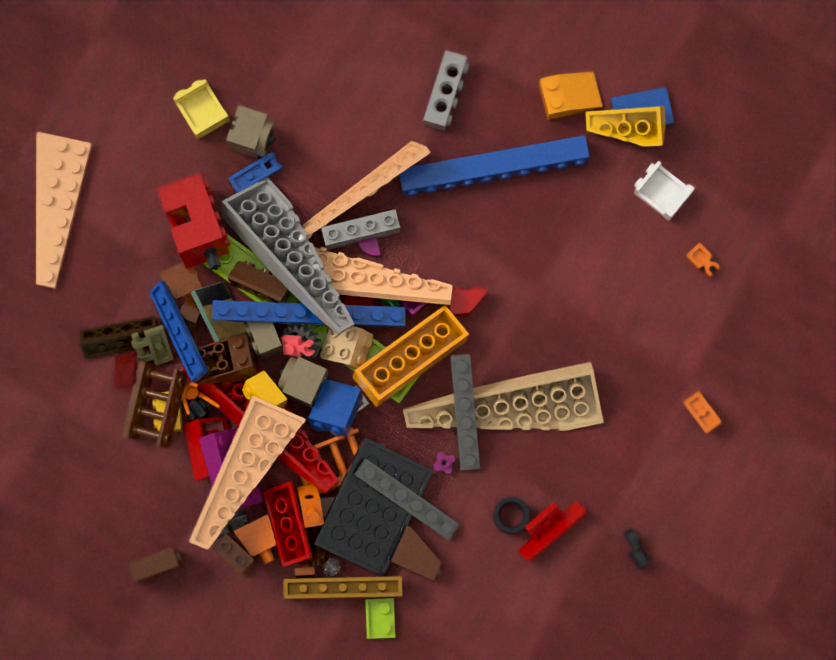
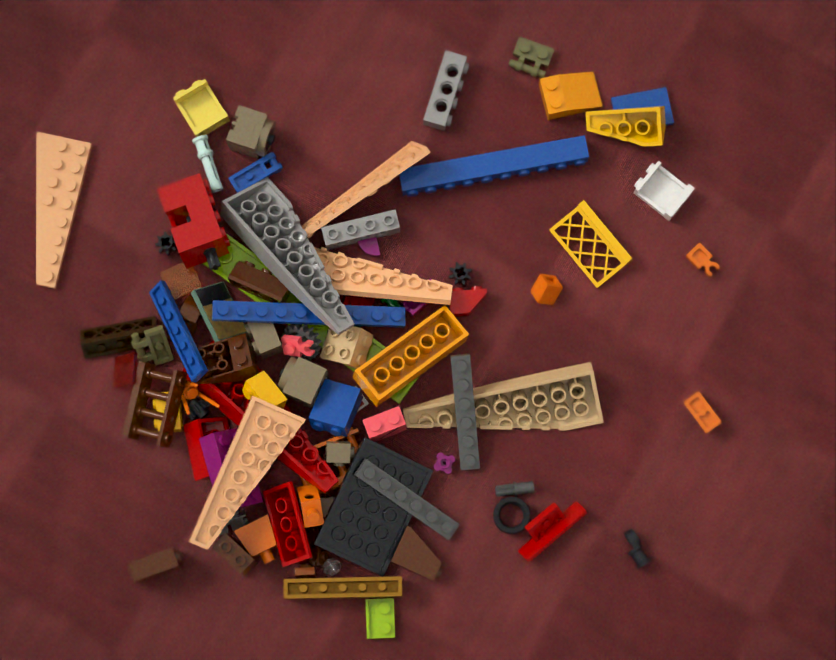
none -> black gear [154,231,177,256]
none -> light aqua pin [192,135,224,193]
none -> dark tan brick [325,441,354,466]
none -> coral brick [362,406,407,442]
none -> black gear [449,262,472,286]
none -> dark grey axle [495,481,534,497]
none -> olive plate [508,36,554,78]
none -> orange panel [530,274,563,305]
none -> yellow fence [549,200,633,288]

